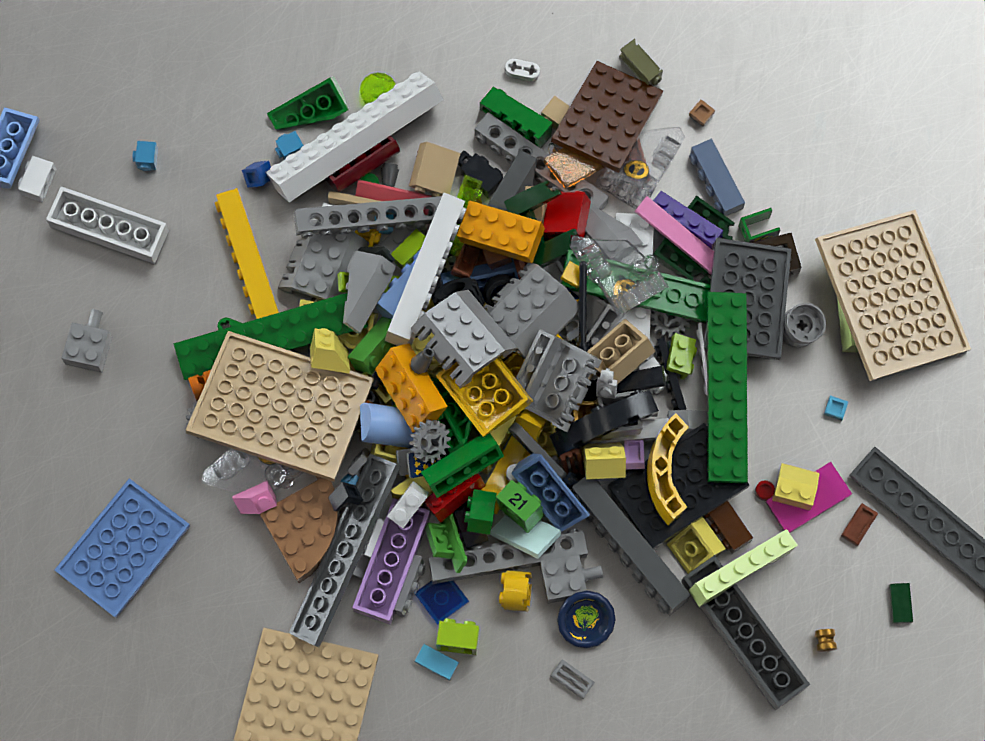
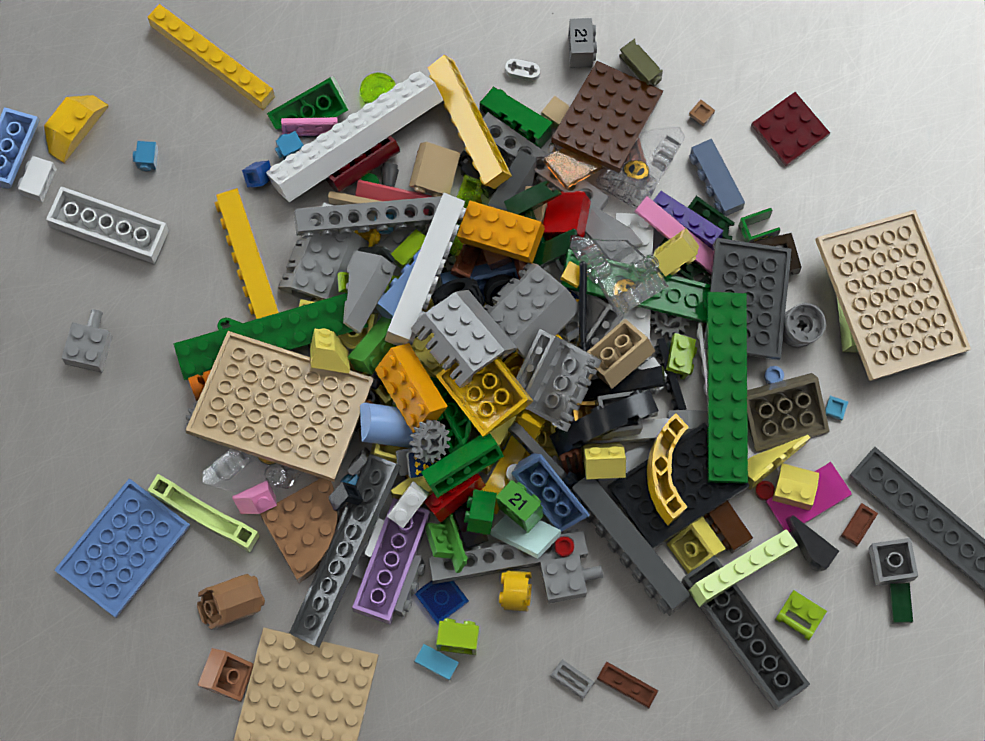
dark grey cone [411,347,434,374] -> none
dark blue piece [557,591,616,648] -> none
white plate [596,368,617,399] -> none
lavender tile [624,440,645,469] -> none
pearl gold wheel [815,629,837,652] -> none
none -> yellow wedge [44,95,109,163]
none -> yellow brick [148,4,275,110]
none -> yellowish green arch [148,474,260,553]
none -> medium nougat brick [197,574,265,629]
none -> nougat slope [198,648,254,702]
none -> bright pink tile [281,117,338,136]
none -> yellow brick [427,55,512,189]
none -> red tile [554,537,574,557]
none -> light grey brick [568,18,597,68]
none -> copper tile [597,661,659,709]
none -> light yellow brick [652,228,699,277]
none -> dark tan slope [747,373,830,452]
none -> light yellow wedge [748,435,811,490]
none -> dark red plate [751,92,830,167]
none -> light blue tile [764,366,784,384]
none -> lime plate [775,590,827,641]
none -> black slope [786,515,839,571]
none -> light grey brick [869,538,918,586]

